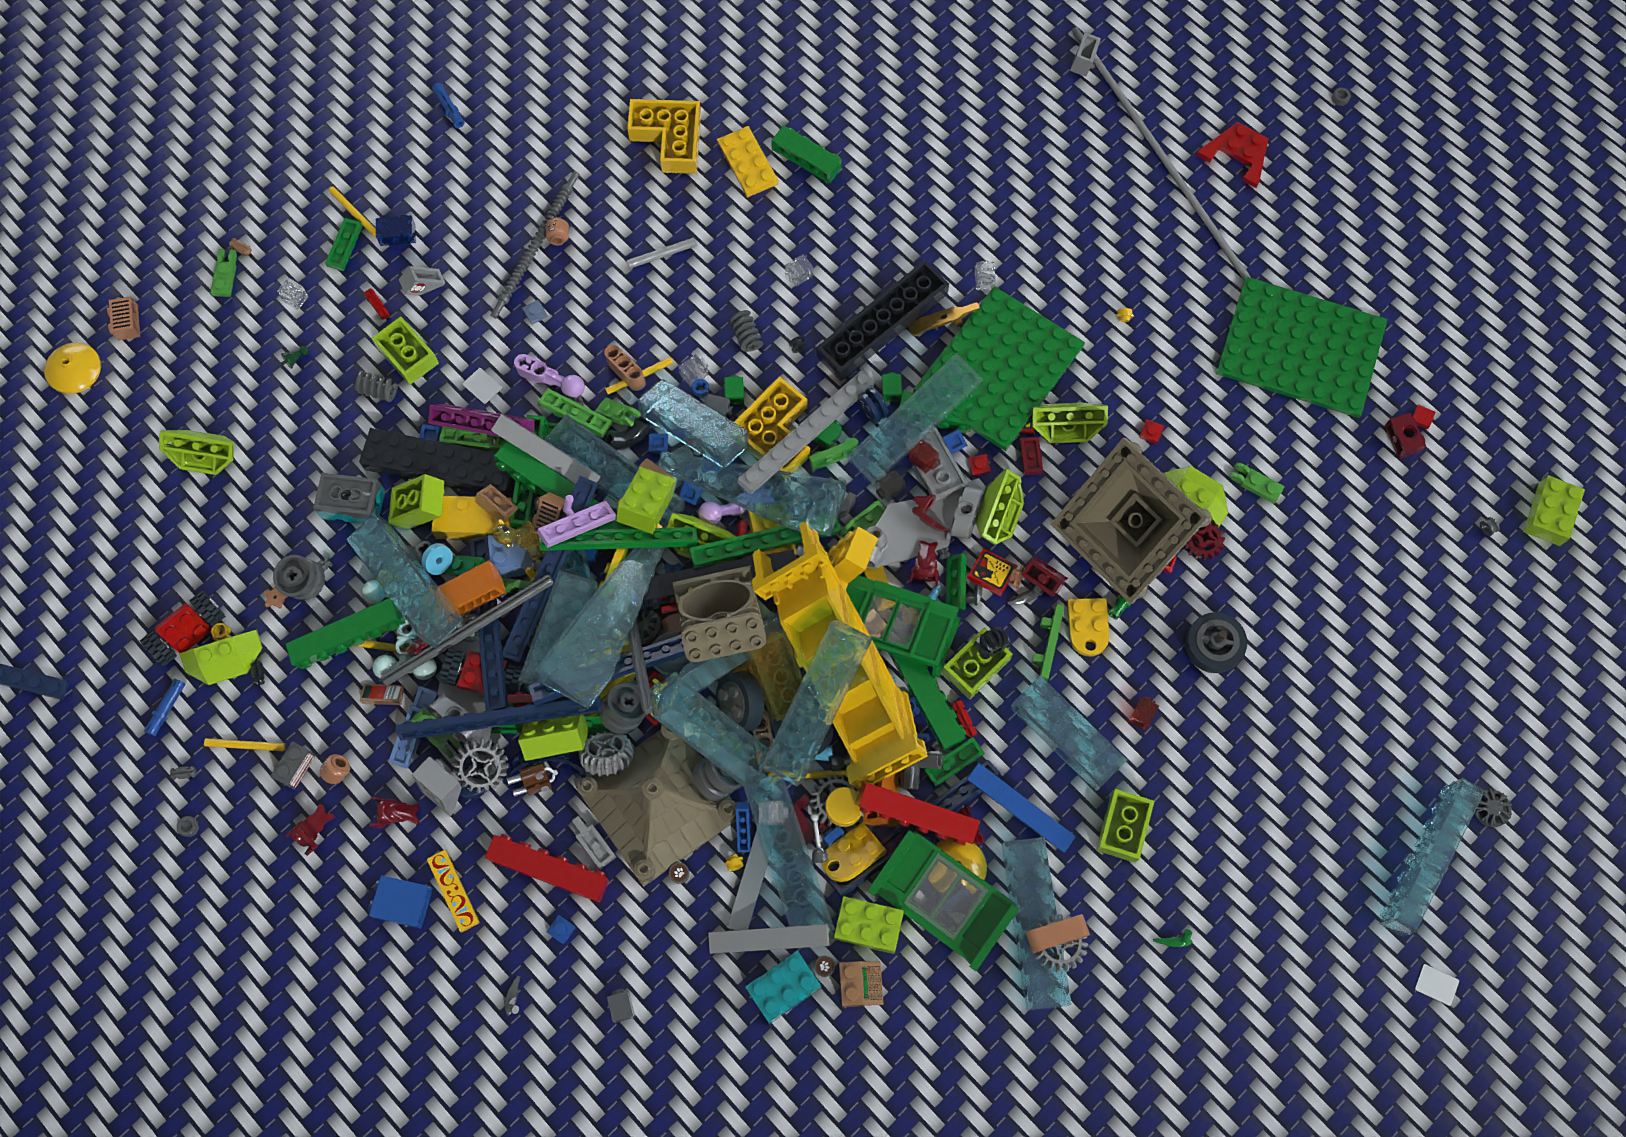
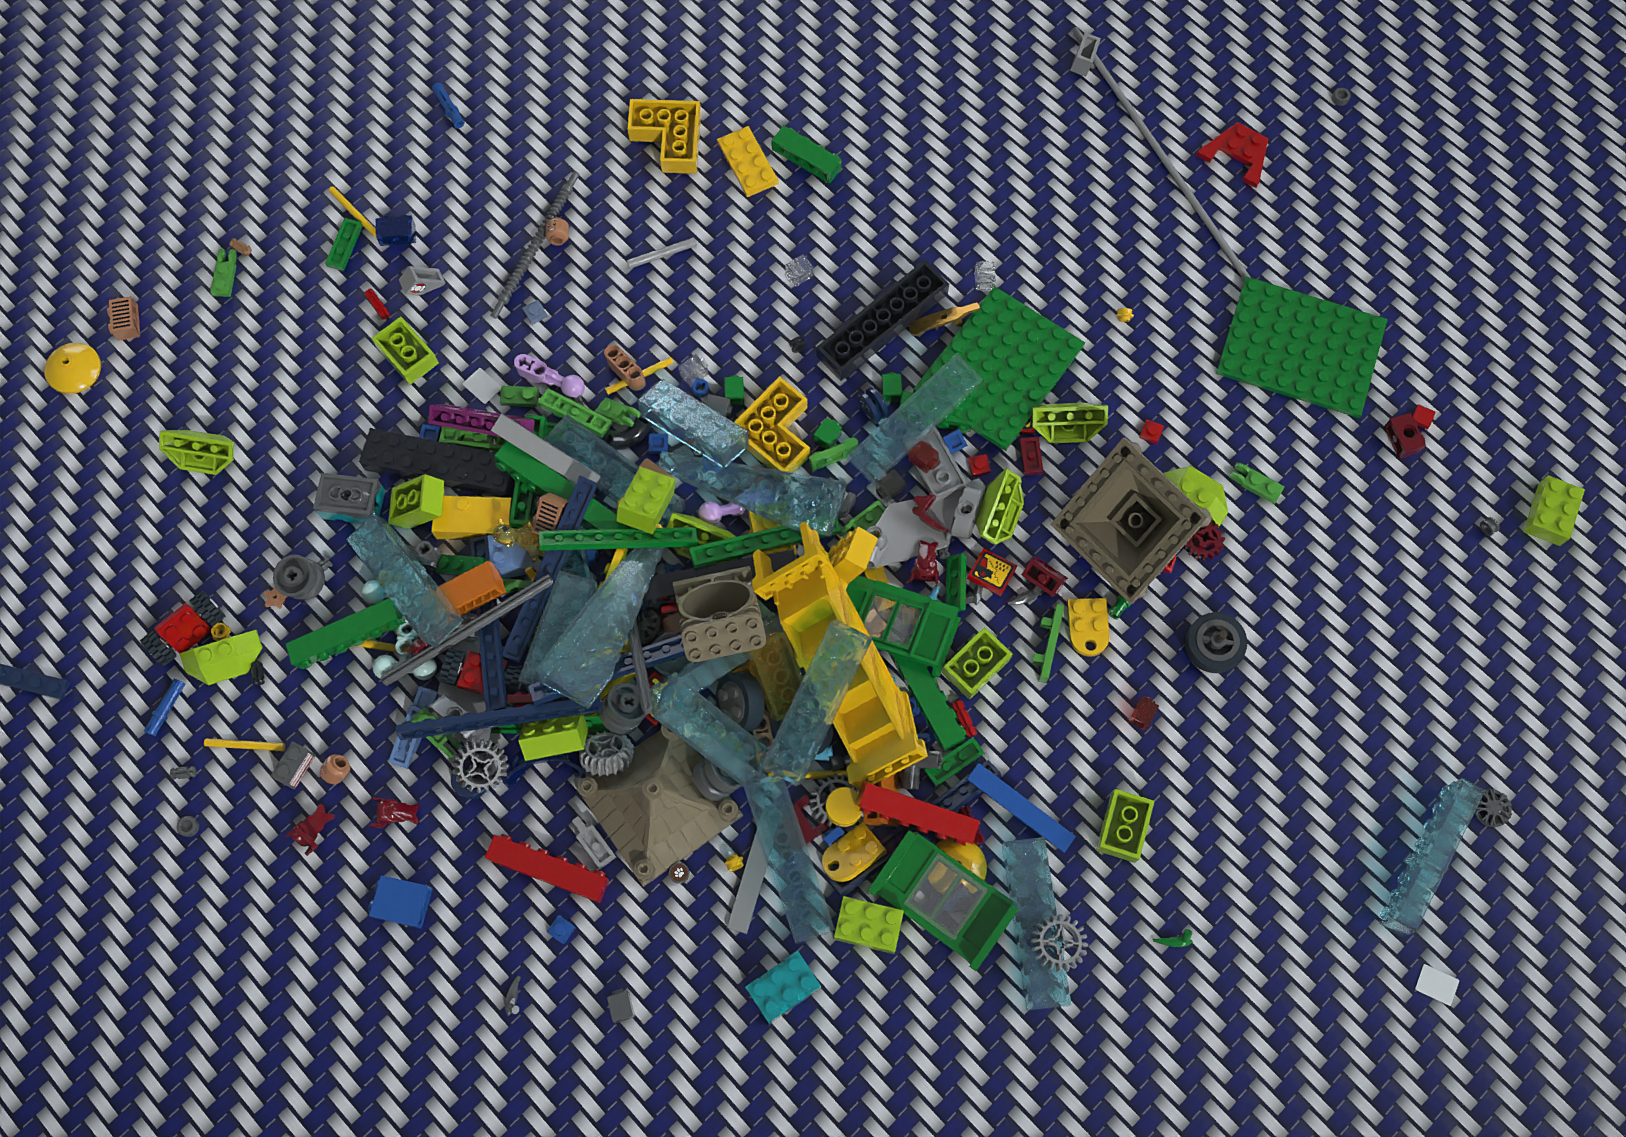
clear brick [277,278,309,310] -> none
dark green piece [281,346,309,369] -> none
dark grey piece [355,371,398,402] -> none
slope [360,684,404,705] -> none
light grey slope [412,757,462,816] -> none
medium azure piece [421,543,453,575] -> none
yellow tile [427,850,480,933] -> none
medium nougat slope [476,484,518,523] -> none
reddish brown piece [507,762,558,796] -> none
lavender plate [537,495,616,548] -> none
blue plate [679,480,704,505] -> none
light grey tile [709,924,830,954] -> none
dark grey piece [730,310,764,352] -> none
red tile [735,520,748,537] -> none
blue piece [736,802,751,852] -> none
light grey plate [737,371,875,494] -> none
clear brick [759,801,788,825] -> none
hinge [811,813,829,863] -> none
tile [815,956,835,977] -> none
medium nougat slope [839,961,884,1007] -> none
black gear [975,627,1010,658] -> none
nougat plate [1010,565,1024,589] -> none
clear light blue brick [1010,676,1127,792] -> none
nougat beam [1025,914,1090,954] -> none
none -> bright green plate [500,386,540,407]

